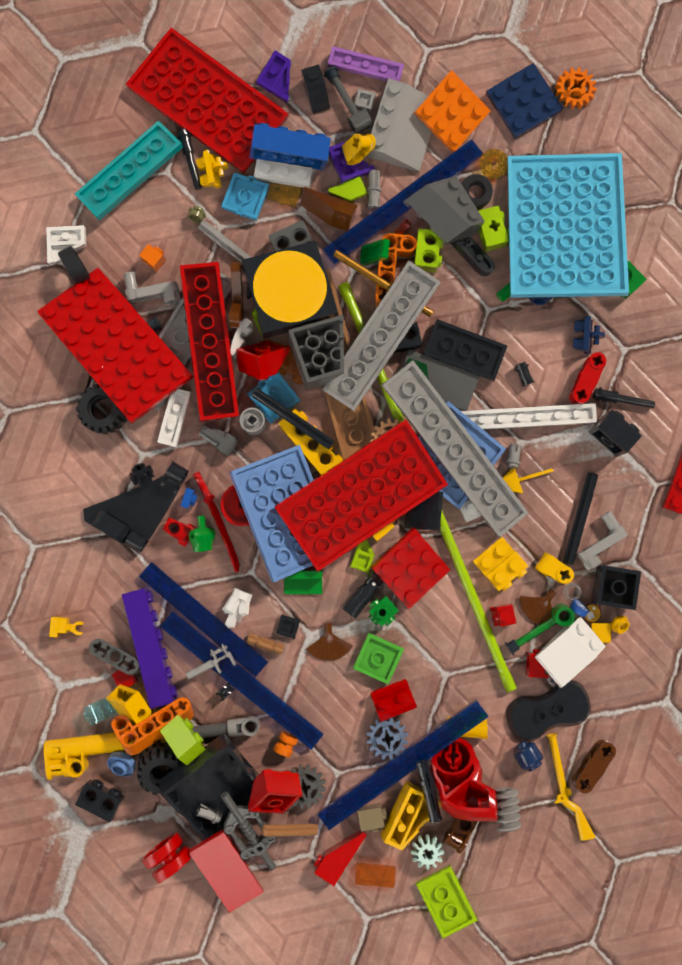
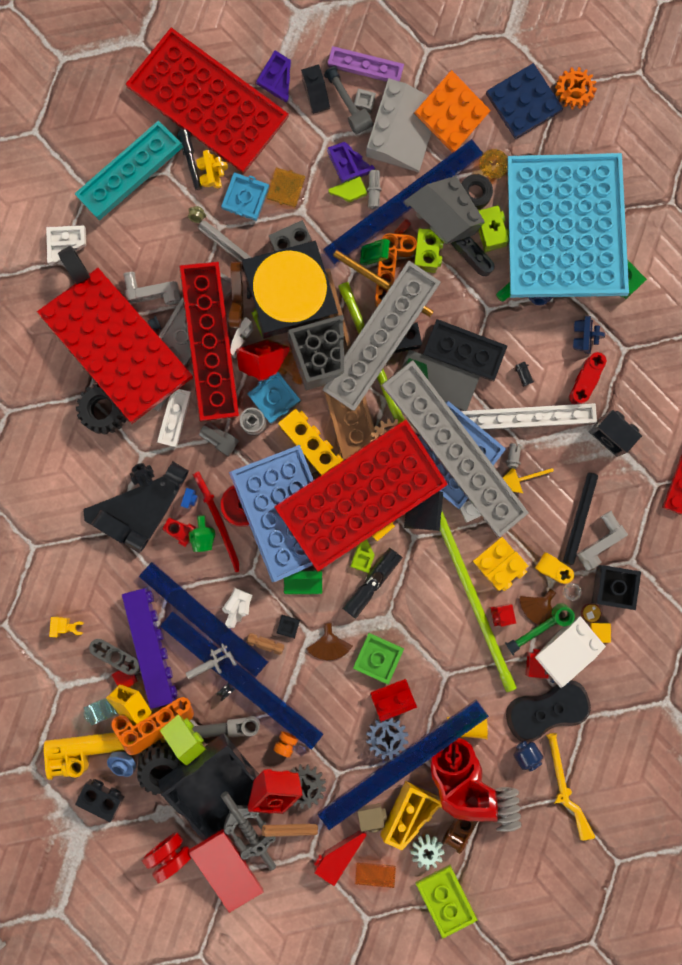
orange plate [139,244,166,272] -> none
light grey pin [195,803,222,824] -> none
blue brick [249,123,331,171] -> none
black axle [251,388,334,449] -> none
white plate [254,159,312,188] -> none
reddish brown slope [300,187,358,232] -> none
yellow piece [341,134,376,165] -> none
green brick [368,596,399,626] -> none
red plate [371,527,450,609] -> none
black pin [416,759,442,823] -> none
blue tile [570,599,590,617] -> none
reddish brown piece [572,740,616,794] -> none
black pin [593,387,655,409] -> none
yellow plate [611,615,630,634] -> none

